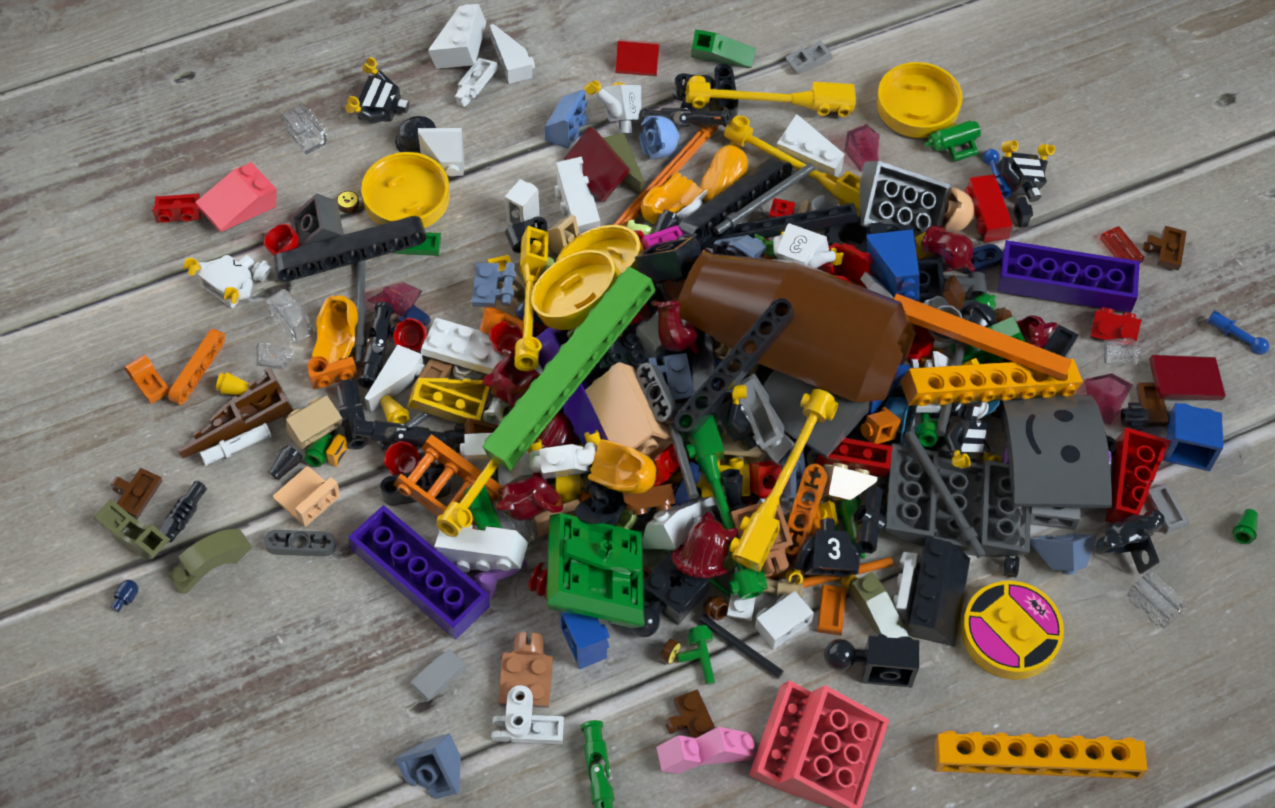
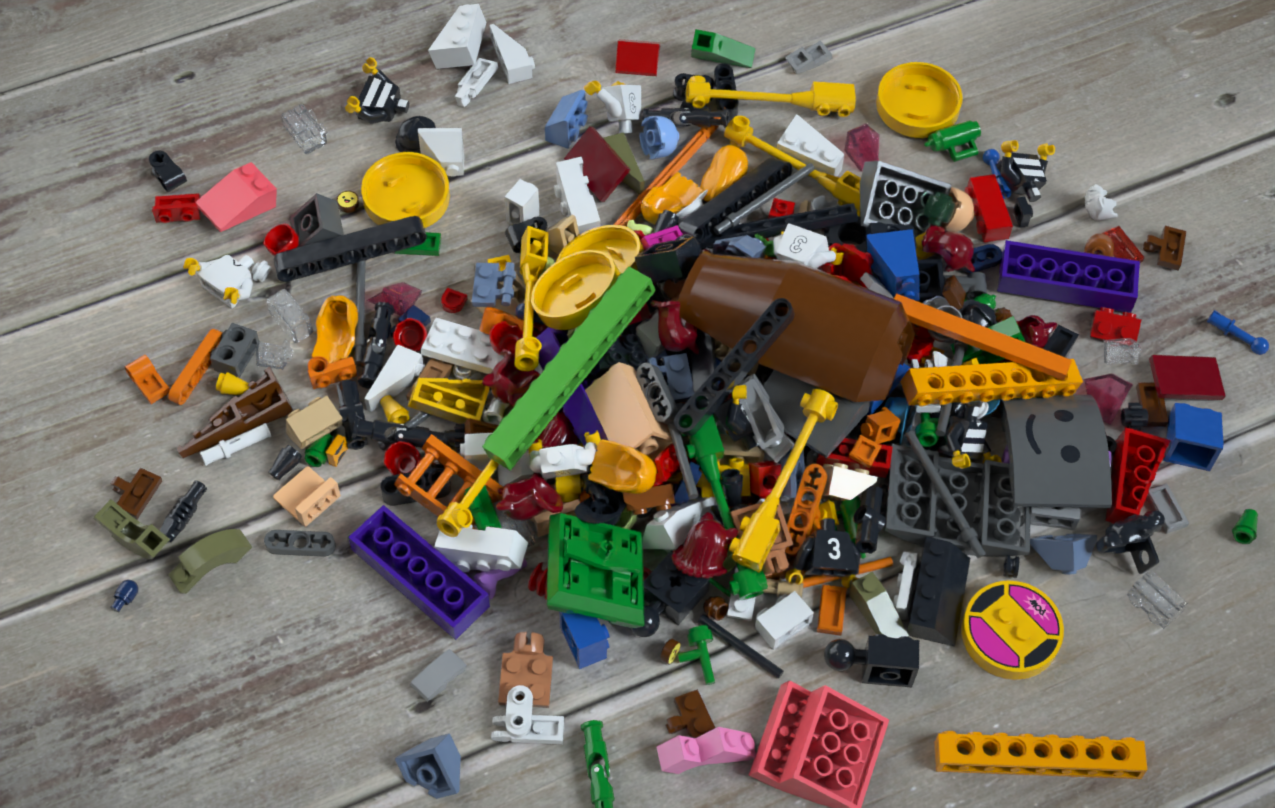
none -> black piece [149,150,187,192]
none -> dark grey brick [210,323,260,378]
none -> red tile [441,288,468,313]
none -> orange tile [849,435,882,468]
none -> clear green head [923,192,956,226]
none -> dark orange head [1084,234,1114,257]
none -> white hair [1085,184,1118,220]

